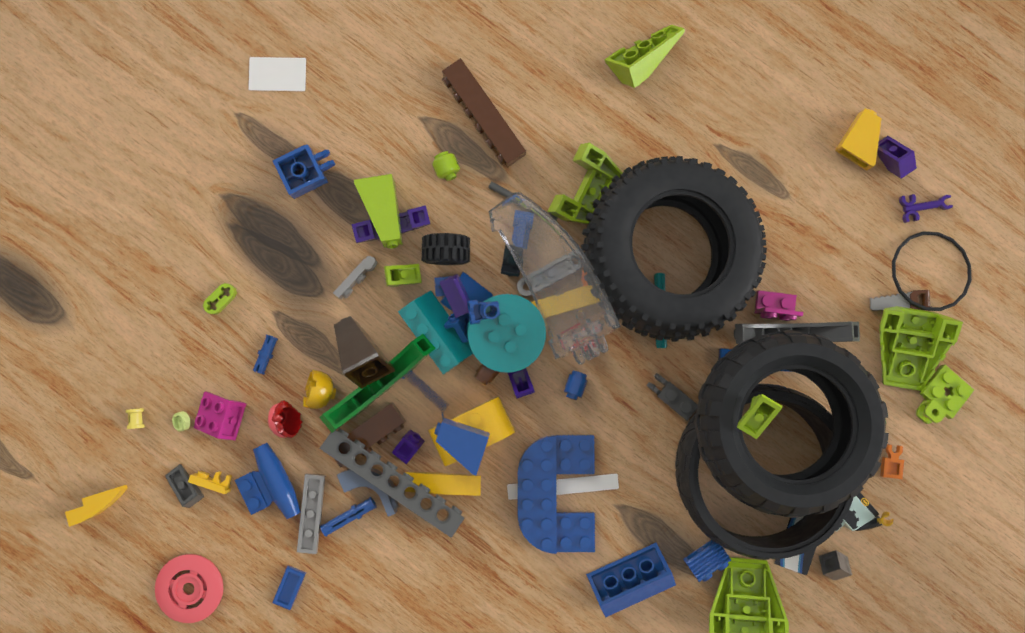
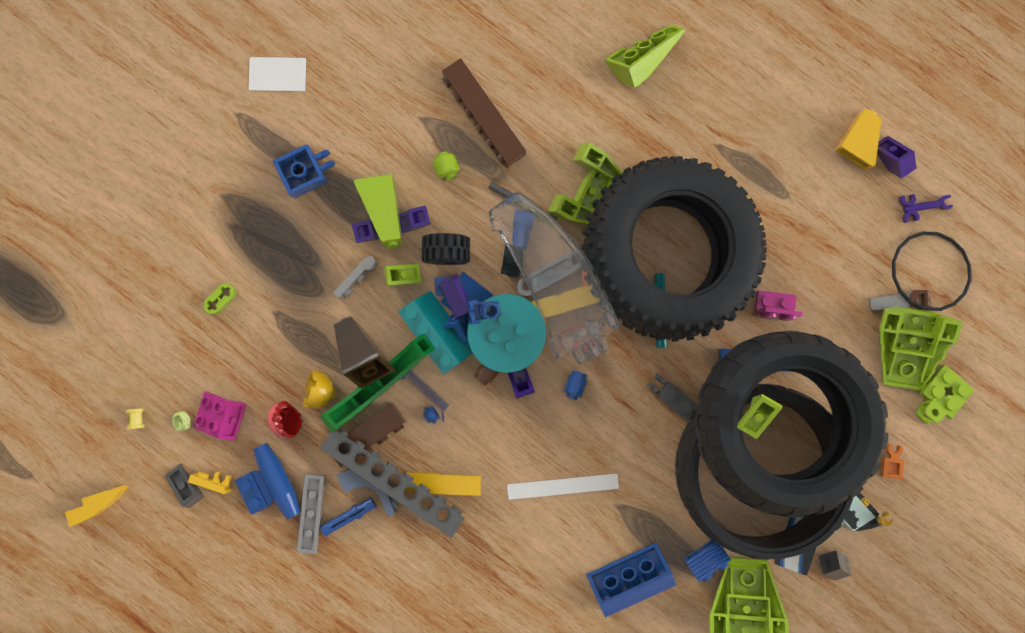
coral piece [155,554,223,623] -> none
blue pin [253,334,278,374] -> none
blue tile [272,565,306,610] -> none
dark purple bracket [391,430,425,465] -> none
yellow brick [428,396,516,466] -> none
blue slope [434,418,490,475] -> none
blue plate [517,435,595,554] -> none
dark grey arch [734,321,860,344] -> none
none -> blue plate [423,406,440,424]

